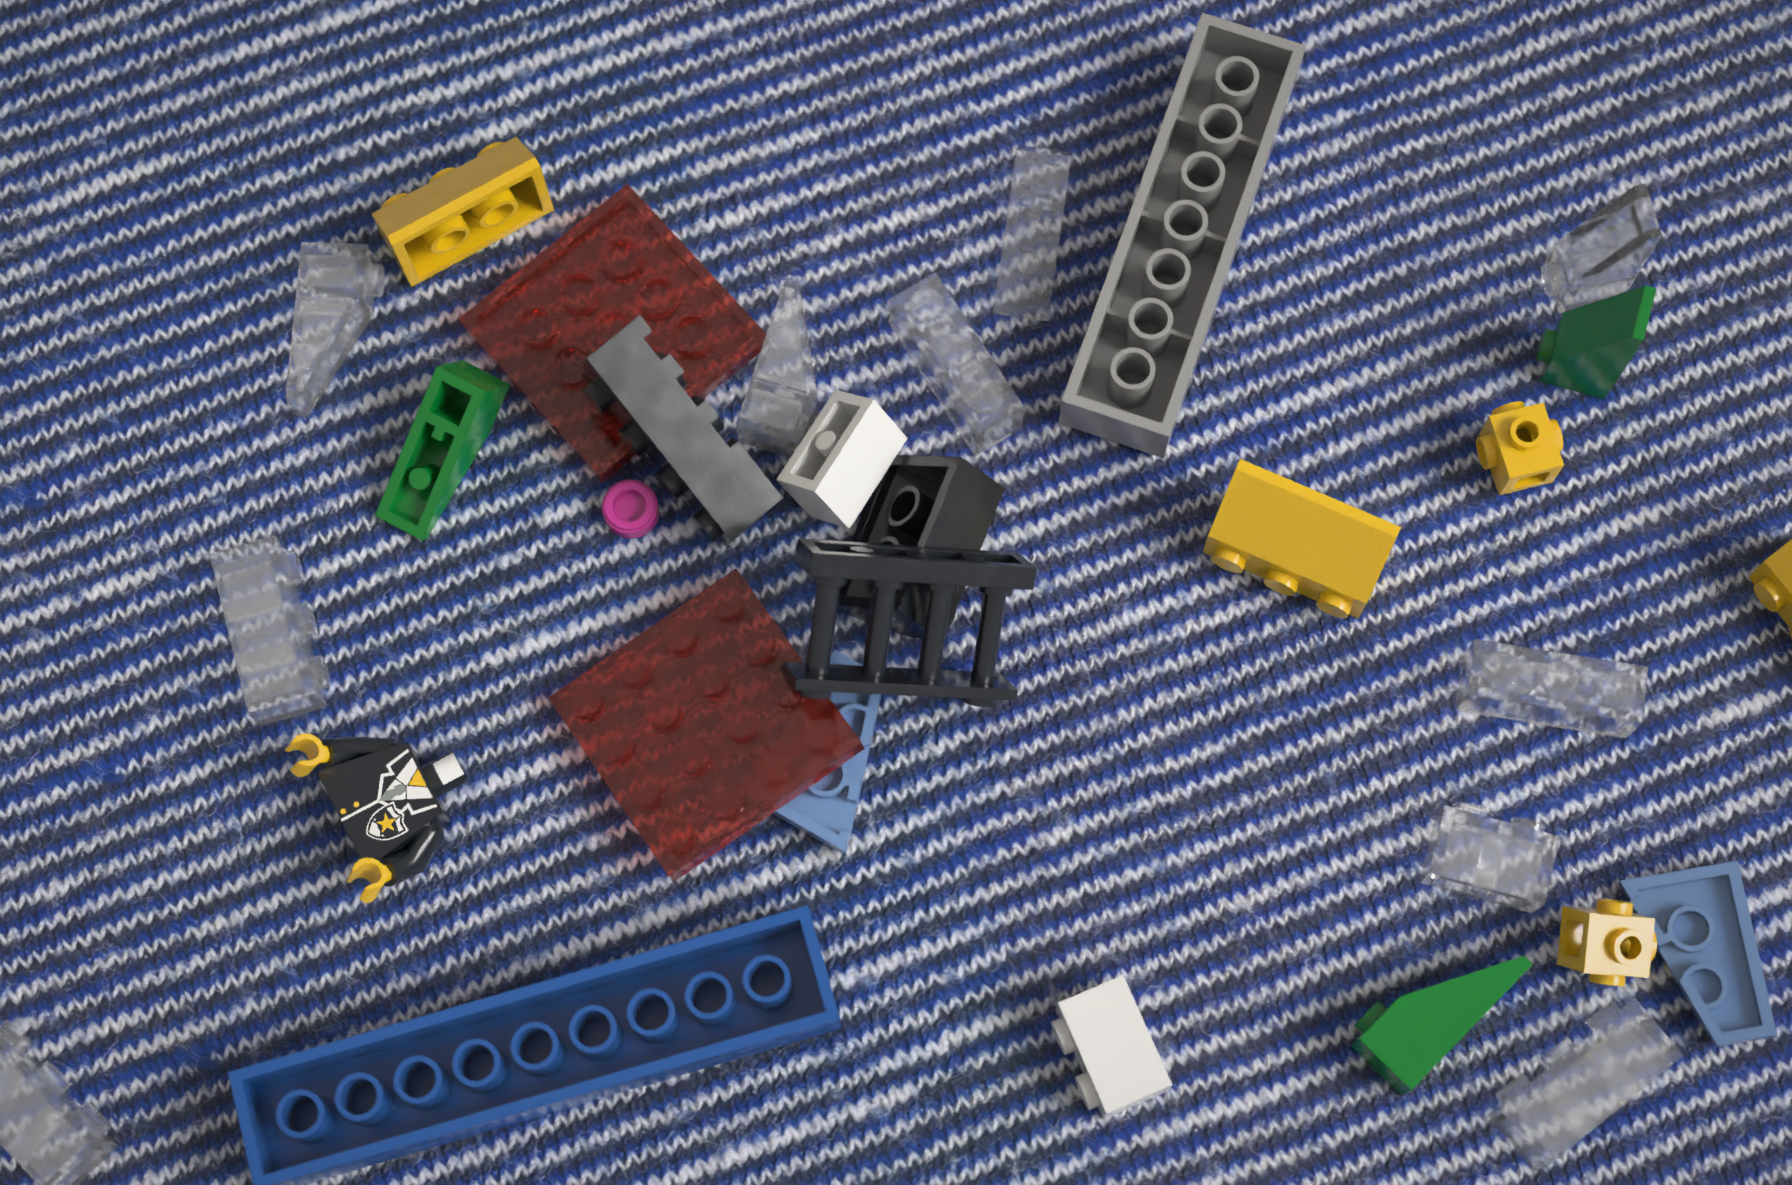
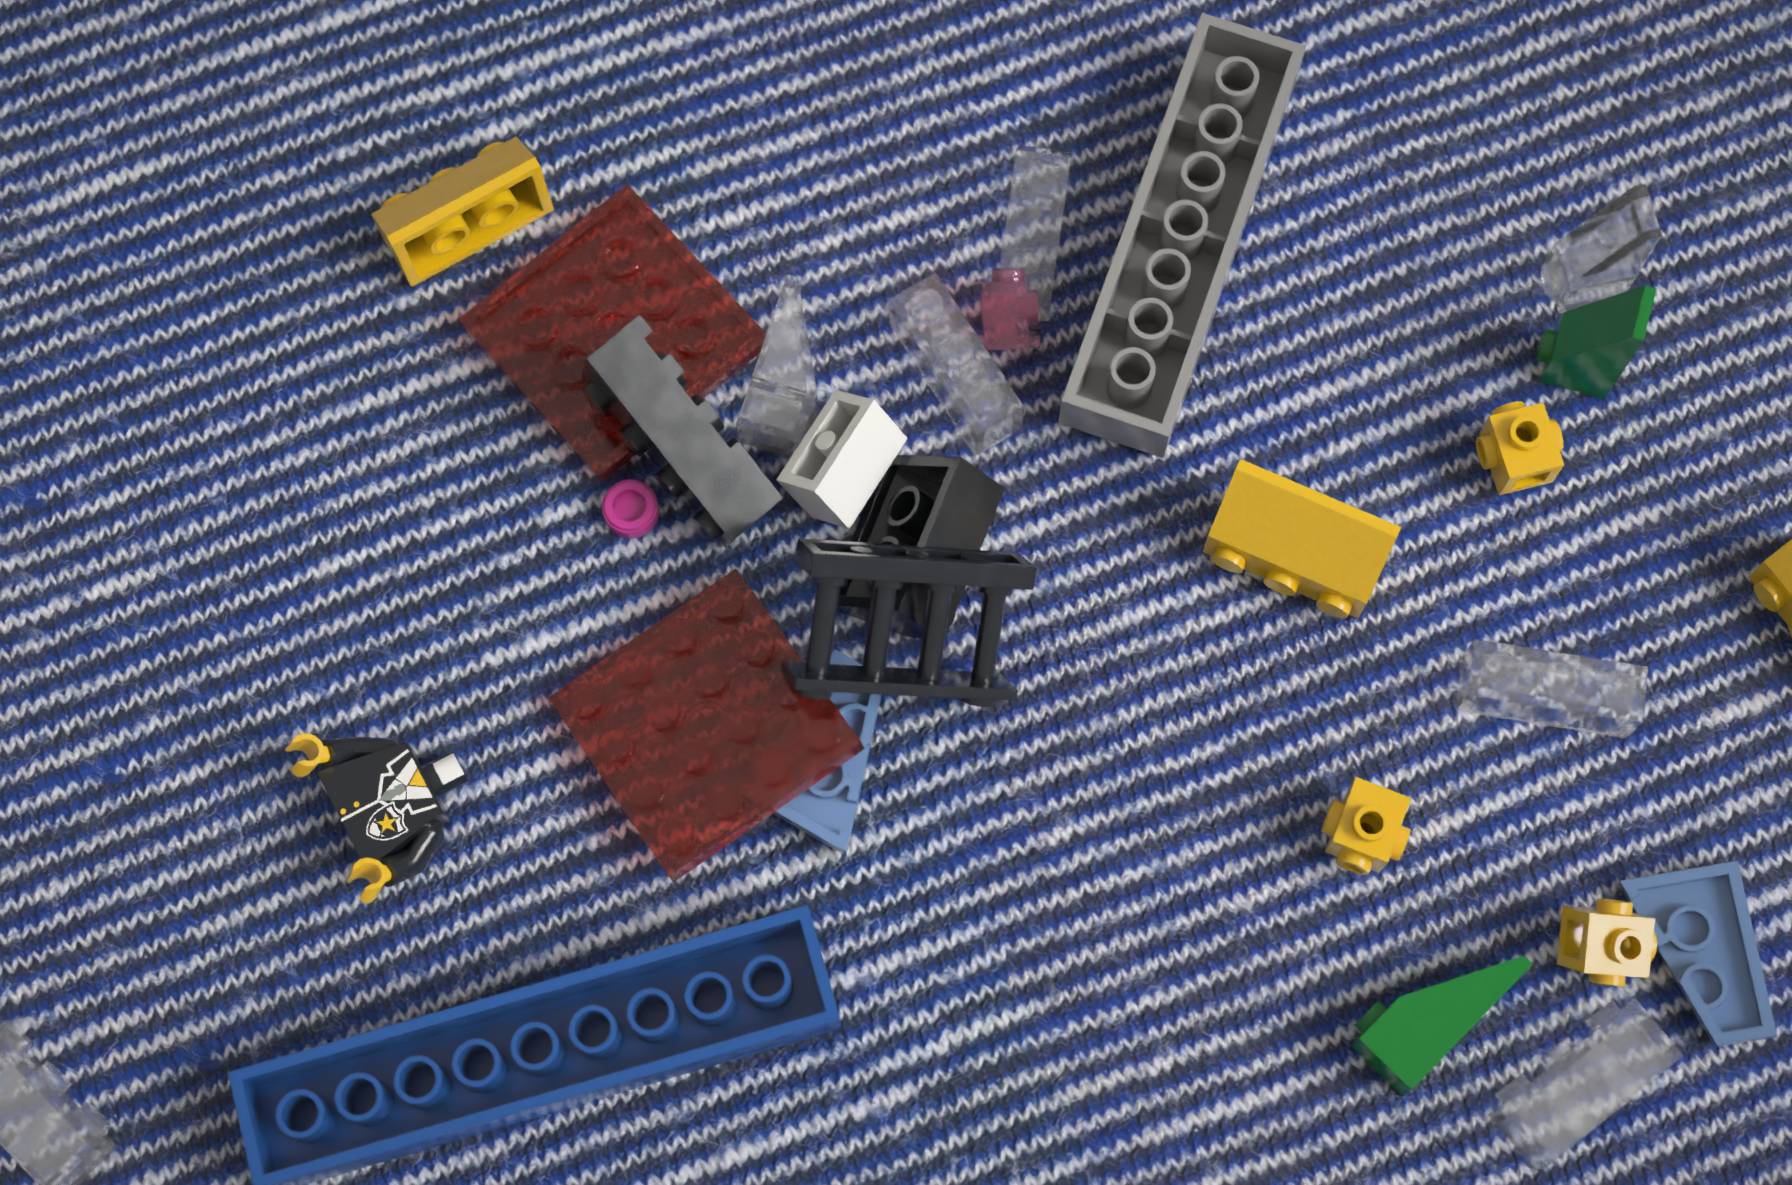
clear brick [209,535,331,726] -> none
clear slope [285,242,384,417] -> none
green slope [375,360,510,541] -> none
white brick [1051,975,1172,1119] -> none
clear brick [1420,802,1560,913] -> none
none -> clear pink brick [980,267,1040,350]
none -> yellow brick [1321,777,1411,875]

